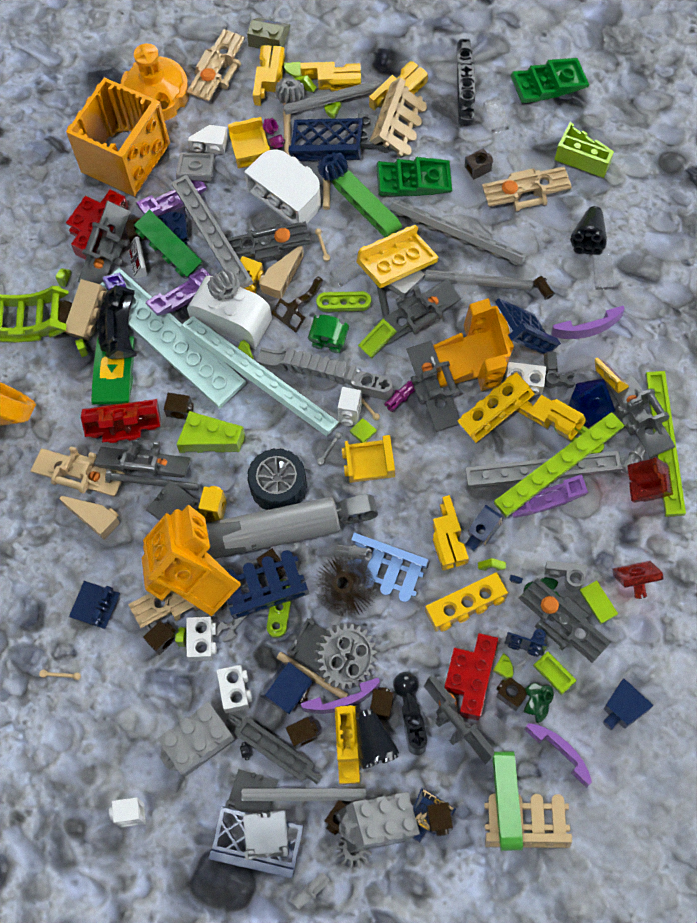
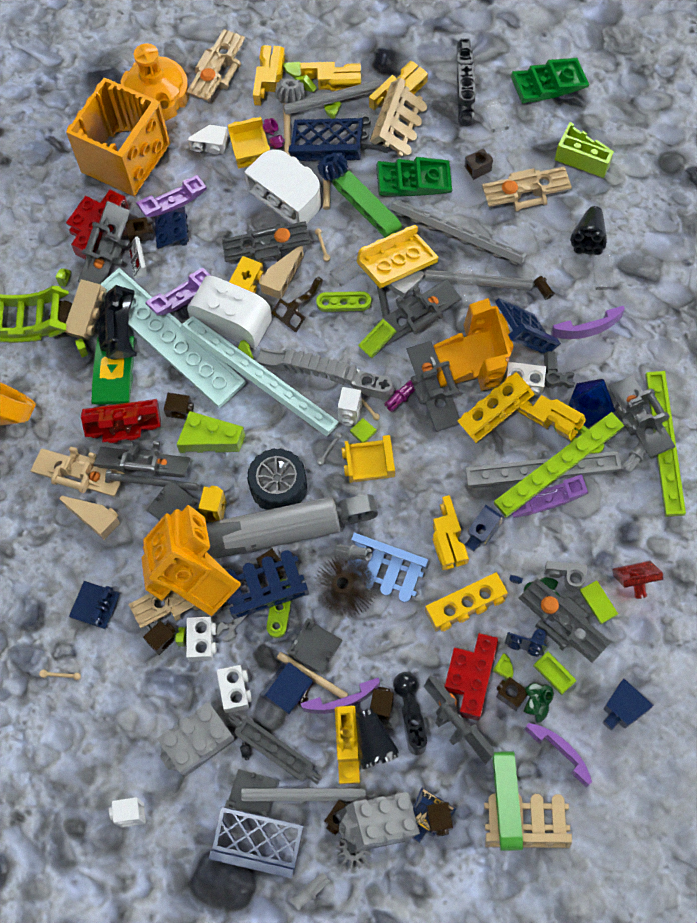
tile [103,272,126,291] -> none
green brick [134,209,203,278] -> none
light grey plate [171,175,253,288] -> none
light grey tile [176,153,215,181] -> none
light grey gear [207,269,241,300] -> none
piece [243,810,290,860] -> none
olive slope [247,18,290,52] -> none
dark brown brick [285,717,319,749] -> none
green brick [308,315,349,353] -> none
light grey gear [314,623,377,690] -> none
lime tile [478,558,506,571] -> none
yellow slope [595,357,629,394] -> none
clear red plate [627,457,673,503] -> none

